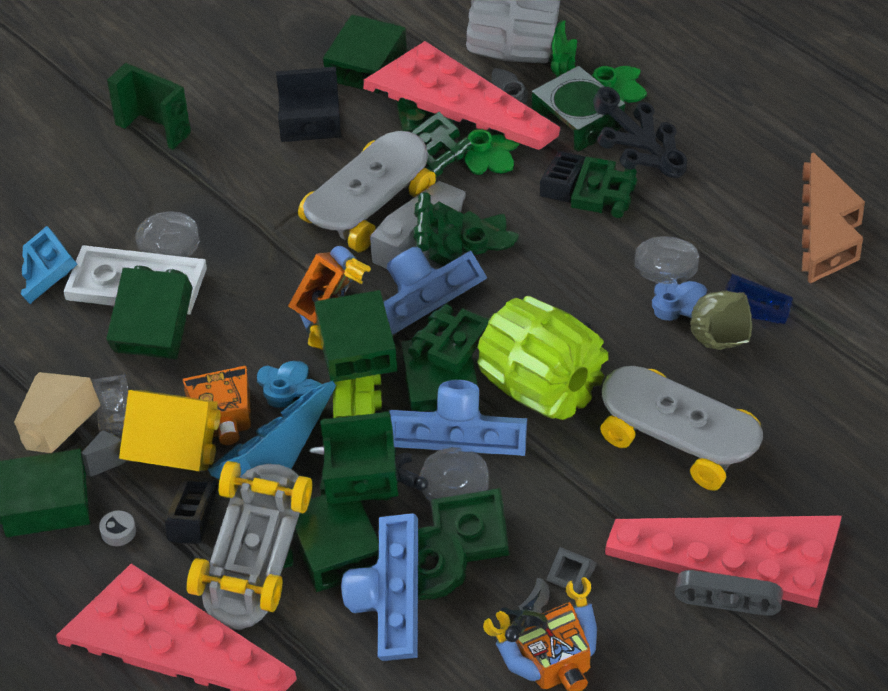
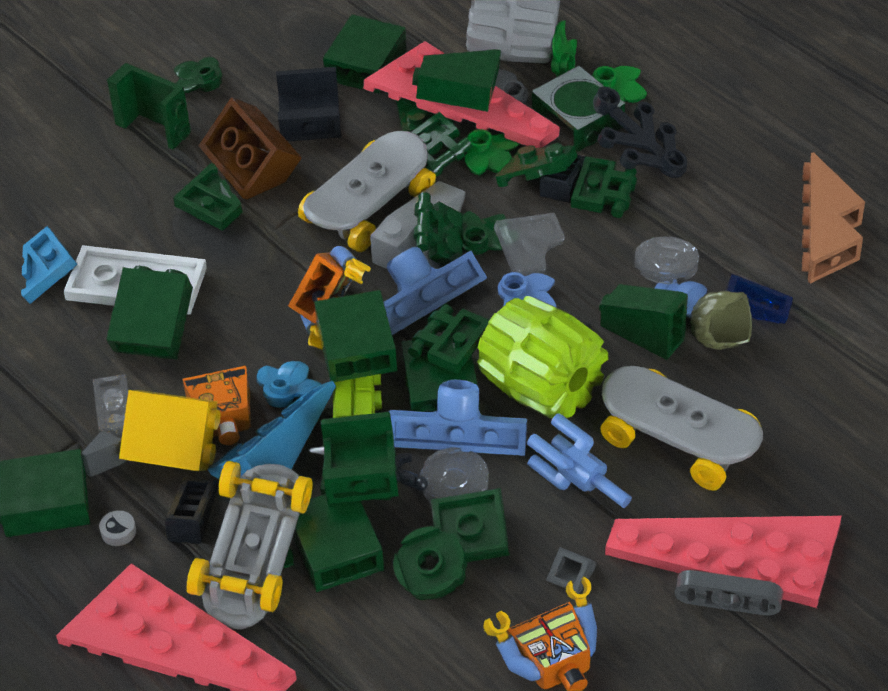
tan slope [14,372,101,453] -> none
clear tile [135,211,200,257] -> none
medium blue plate [341,513,418,661] -> none
black piece [501,578,550,642] -> none
none -> dark green wing [173,163,242,231]
none -> dark green plate [174,57,223,93]
none -> reddish brown slope [199,97,302,200]
none -> dark green slope [412,49,501,112]
none -> clear tile [494,213,565,276]
none -> dark green wing [495,144,578,187]
none -> medium blue plate [498,272,556,307]
none -> medium blue plant [527,413,632,508]
none -> dark green slope [599,284,688,360]

